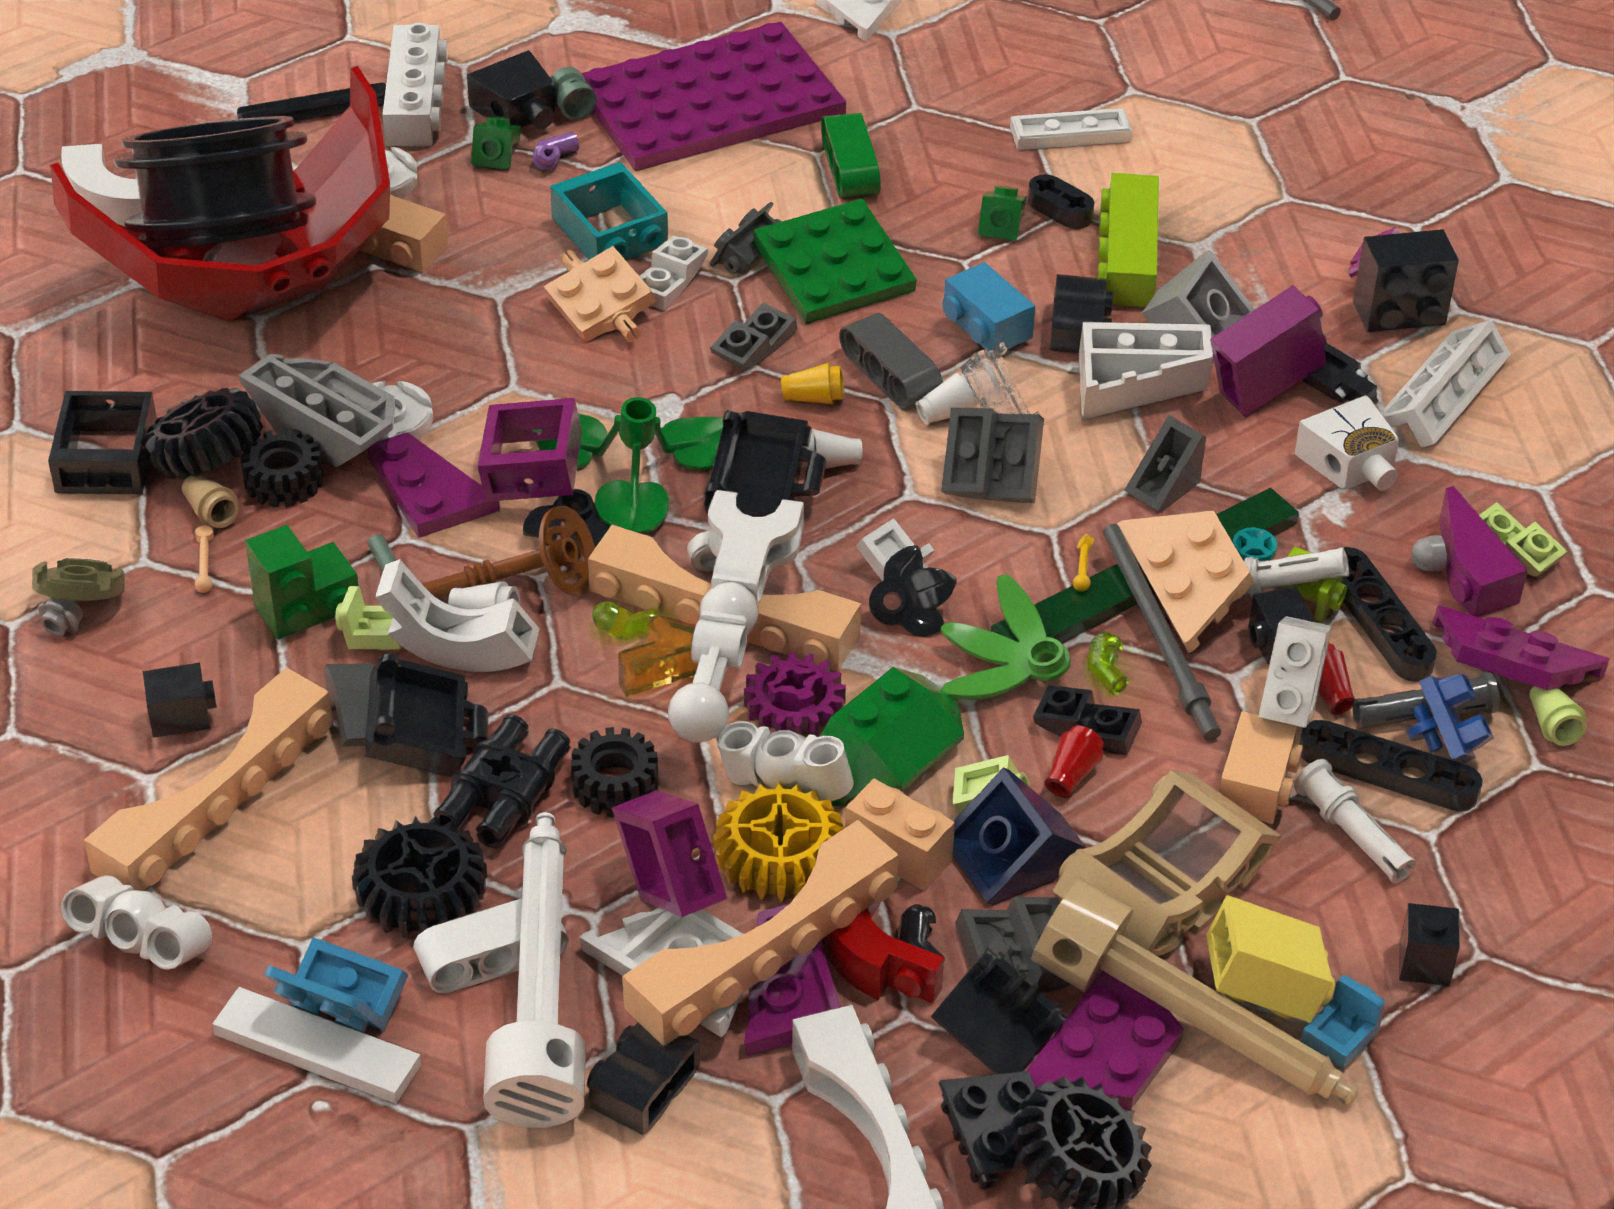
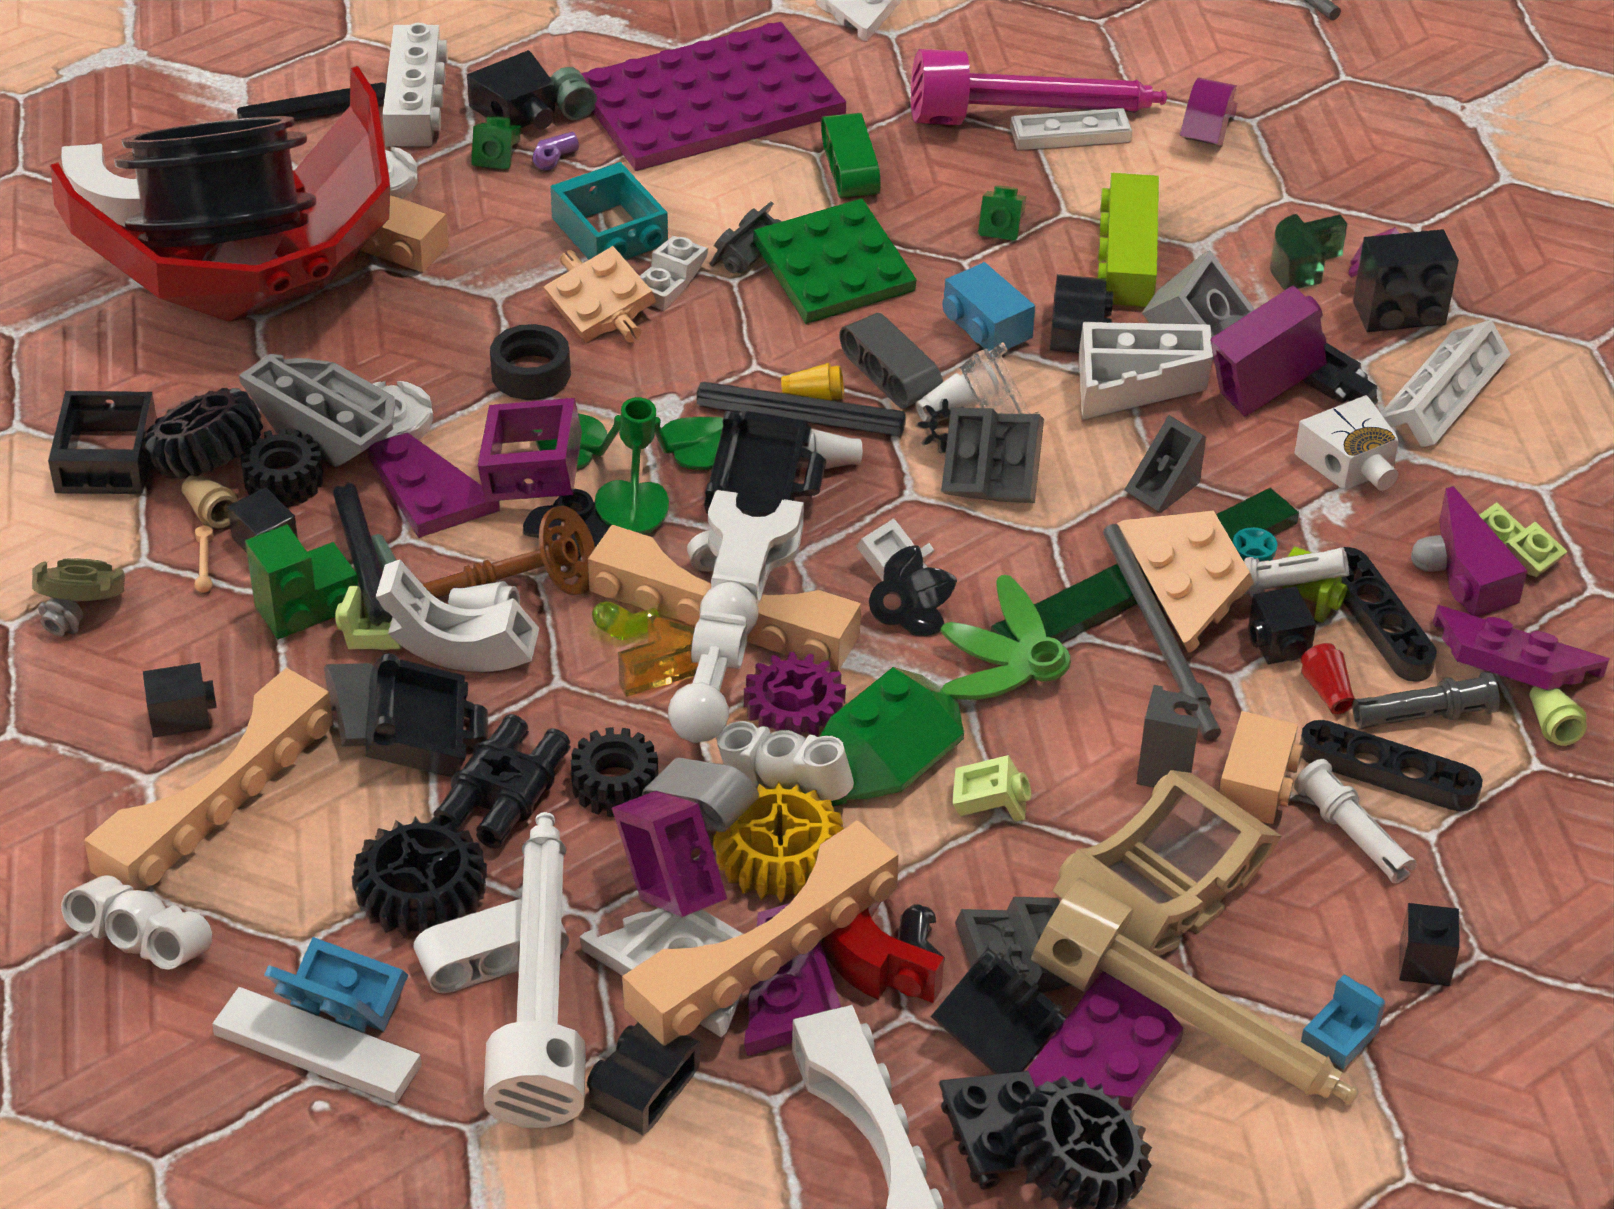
dark grey slope [710,303,798,370] -> none
light nougat brick [845,778,955,891] -> none
dark blue slope [953,767,1086,905] -> none
black beam [1027,174,1095,229] -> none
black slope [1033,685,1142,755] -> none
red cone [1045,725,1104,798] -> none
yellow hinge [1073,533,1094,592] -> none
clear neon green arm [1086,632,1129,695] -> none
light yellow brick [1206,895,1335,1023] -> none
white window [1258,616,1332,728] -> none
blue hips [1407,674,1494,763] -> none
none -> black brick [227,487,298,553]
none -> black axle [333,483,393,626]
none -> black tyre [490,324,571,400]
none -> light grey beam [642,758,759,832]
none -> black axle [697,381,906,436]
none -> dark pink piece [911,49,1167,125]
none -> black gear [915,399,964,453]
none -> dark grey hinge [1136,685,1200,795]
none -> magenta brick [1180,77,1237,146]
none -> clear green brick [1270,213,1348,291]

